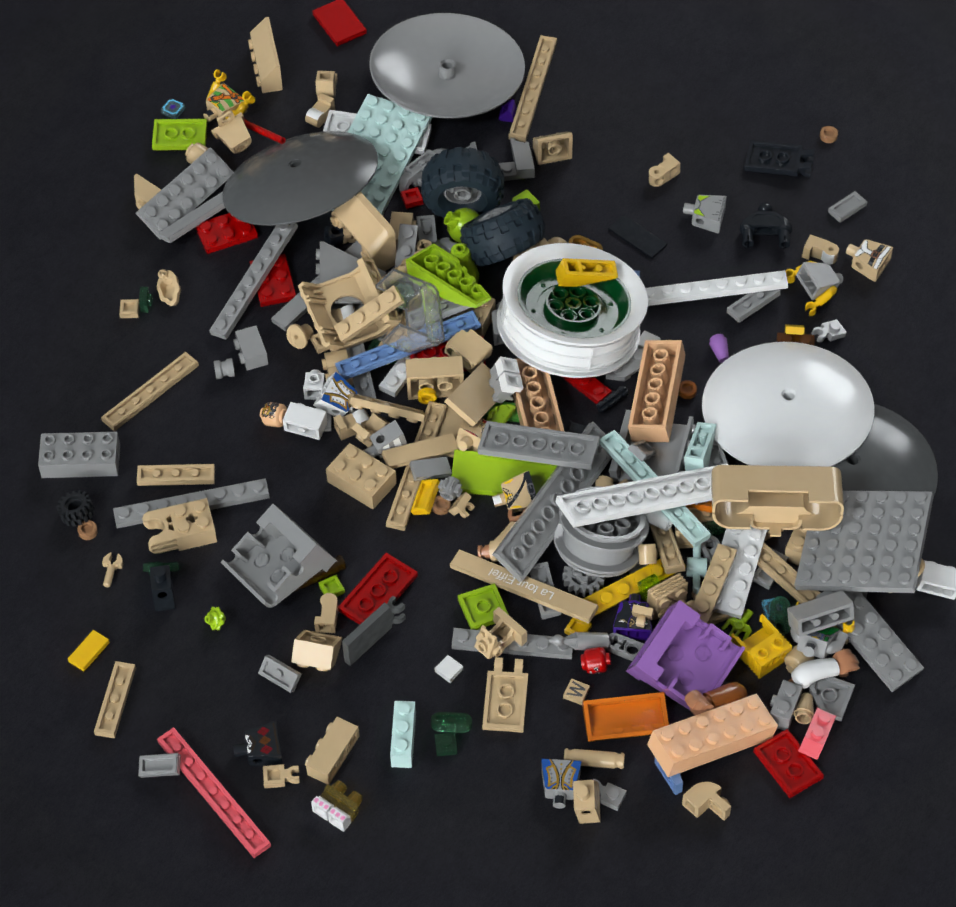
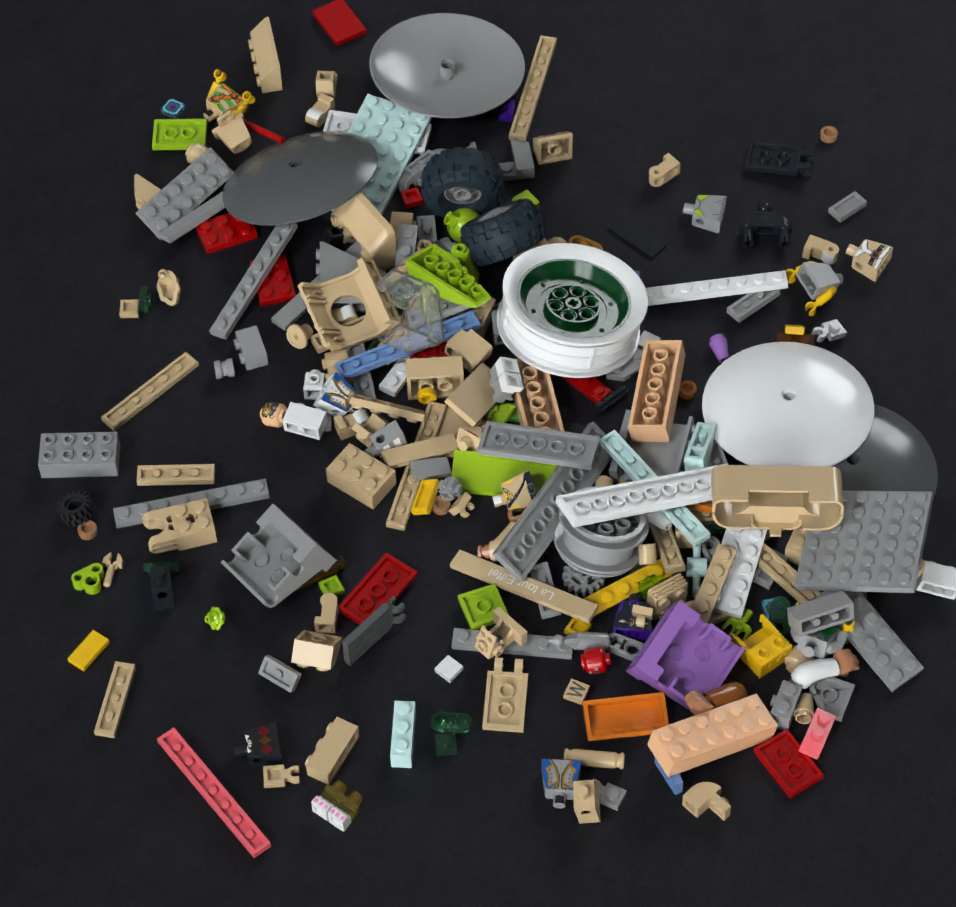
light grey tile [138,753,181,778] -> none
tan plate [333,285,405,343] -> none
yellow slope [555,258,618,287] -> none
light grey tile [628,440,657,461] -> none
none -> lime piece [71,563,105,595]

